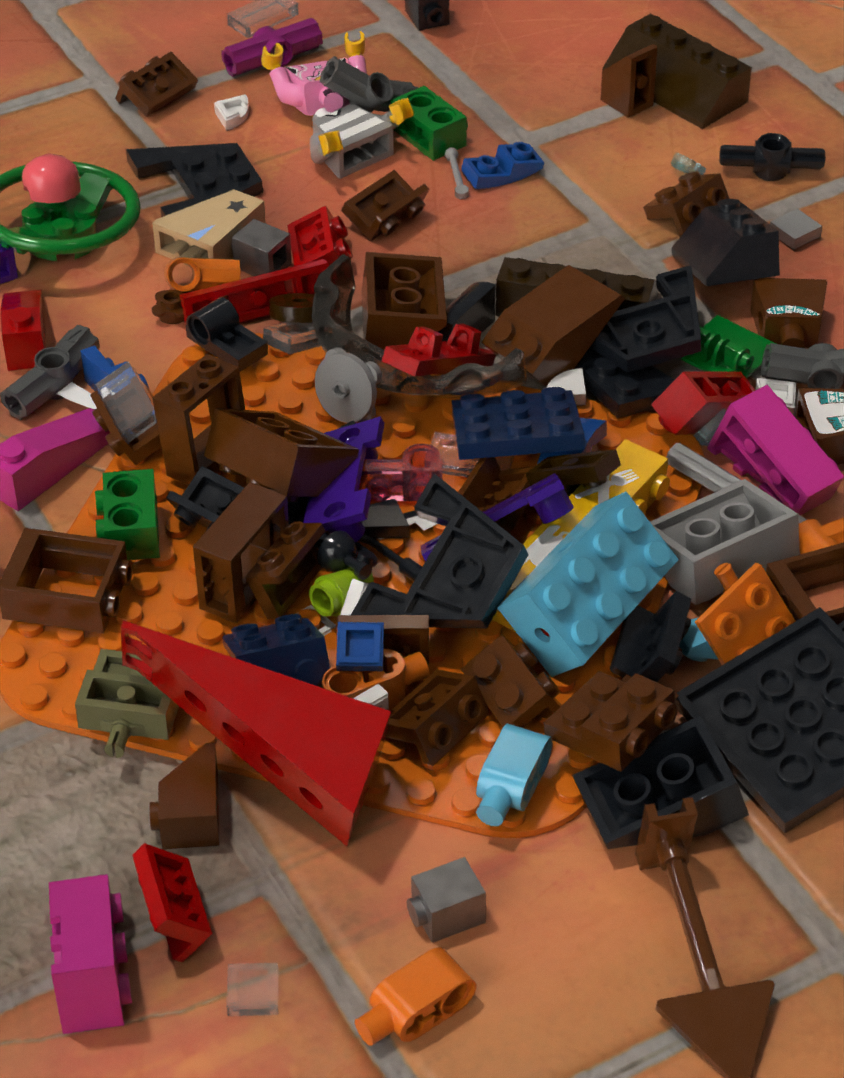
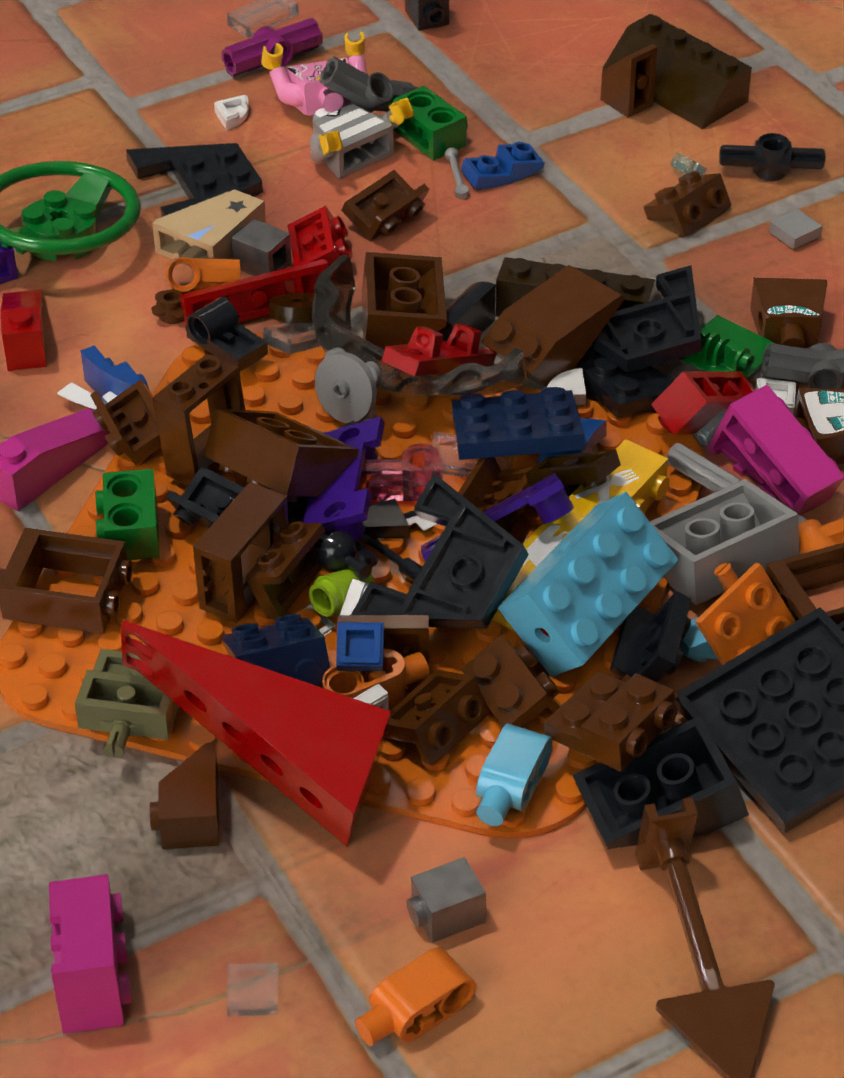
dark grey piece [0,325,100,420] -> none
coral hair [22,153,81,204] -> none
clear tile [95,361,157,442] -> none
reddish brown bracket [115,51,198,117] -> none
red bracket [132,843,212,962] -> none
black slope [671,199,780,286] -> none

